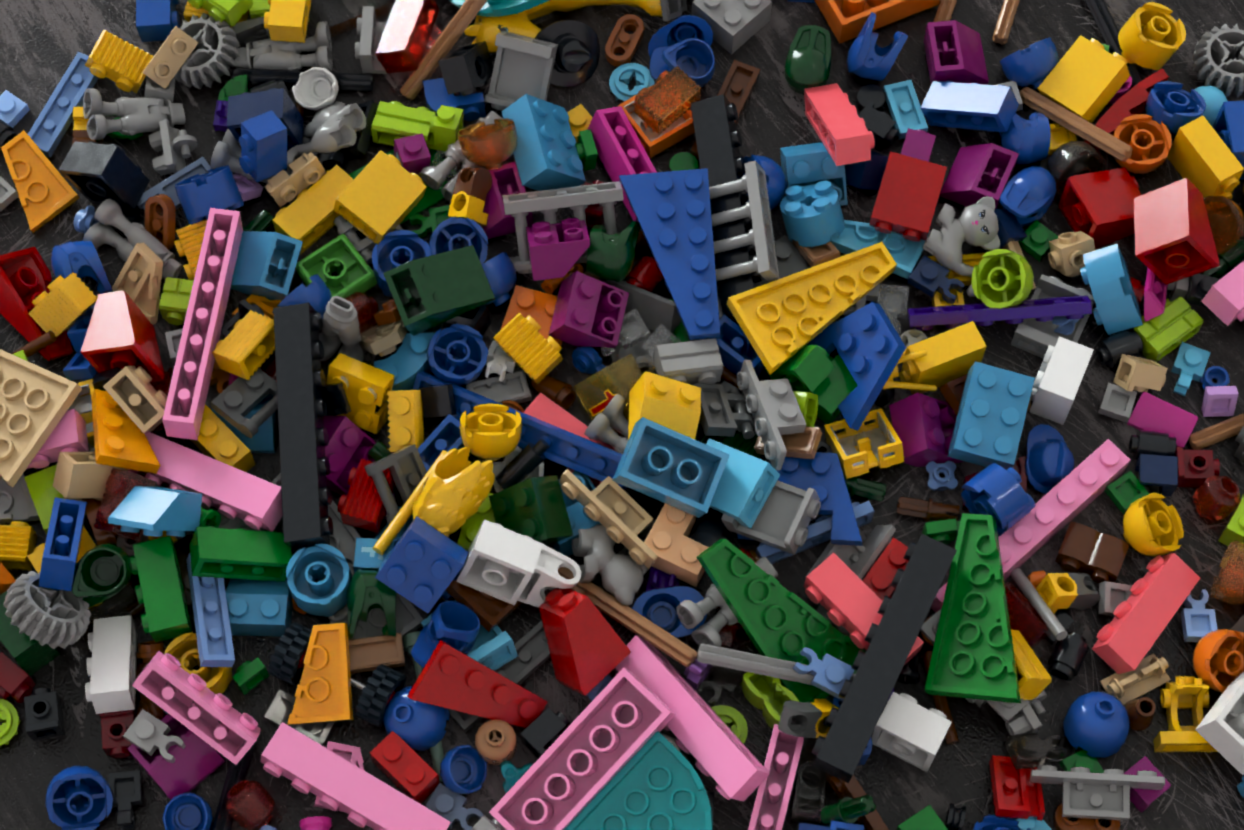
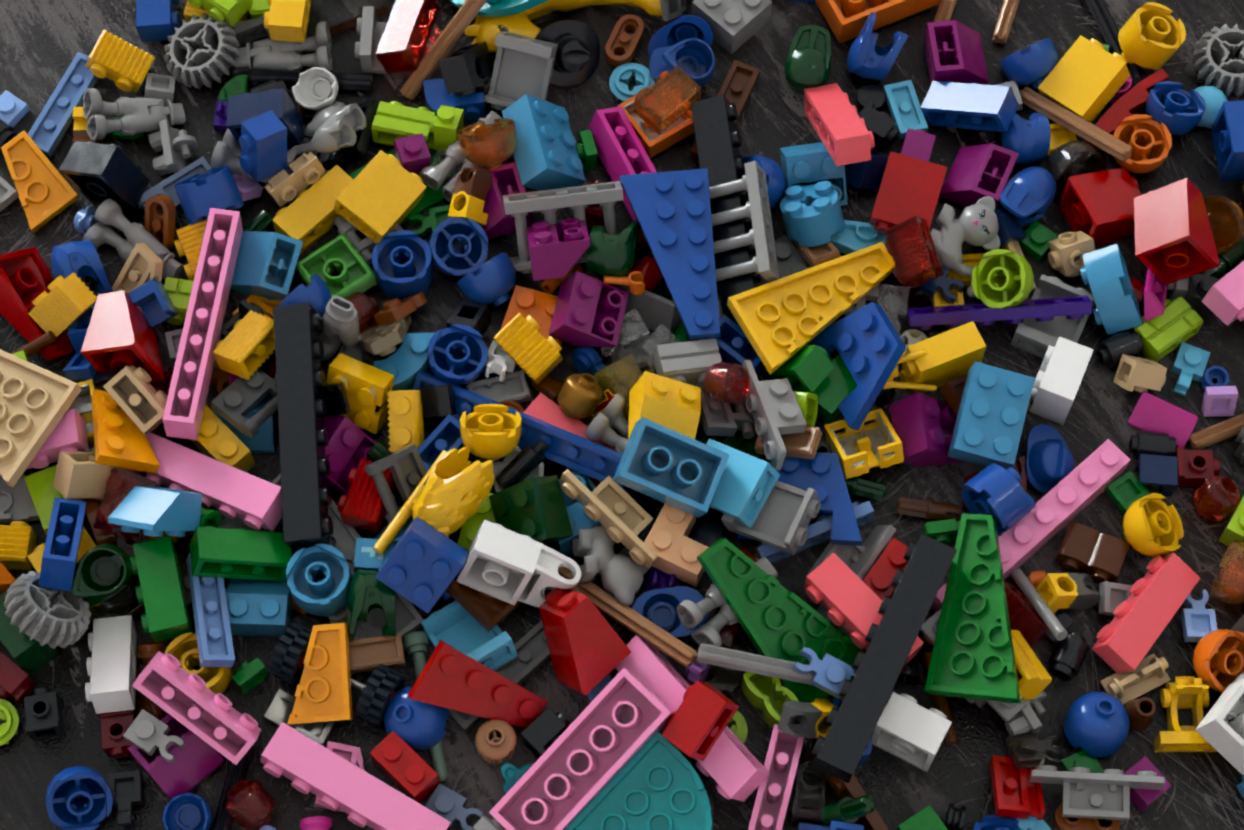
tan hinge [142,26,199,89] -> none
dark green slope [383,245,496,336] -> none
blue helmet [411,601,480,668] -> none
blue hair [440,745,487,794] -> none
yellow plate [567,104,593,143] -> none
green tile [669,152,698,171] -> none
medium blue plate [926,461,958,491] -> none
medium blue hand [1052,314,1087,335] -> none
light grey plate [1098,382,1137,423] -> none
yellow brick [1167,116,1244,210] -> none
none -> blue panel [128,279,178,328]
none -> pearl gold head [558,373,602,420]
none -> orange hand [603,271,645,295]
none -> red brick [661,680,739,761]
none -> clear red head [704,362,750,404]
none -> clear red brick [884,216,944,288]

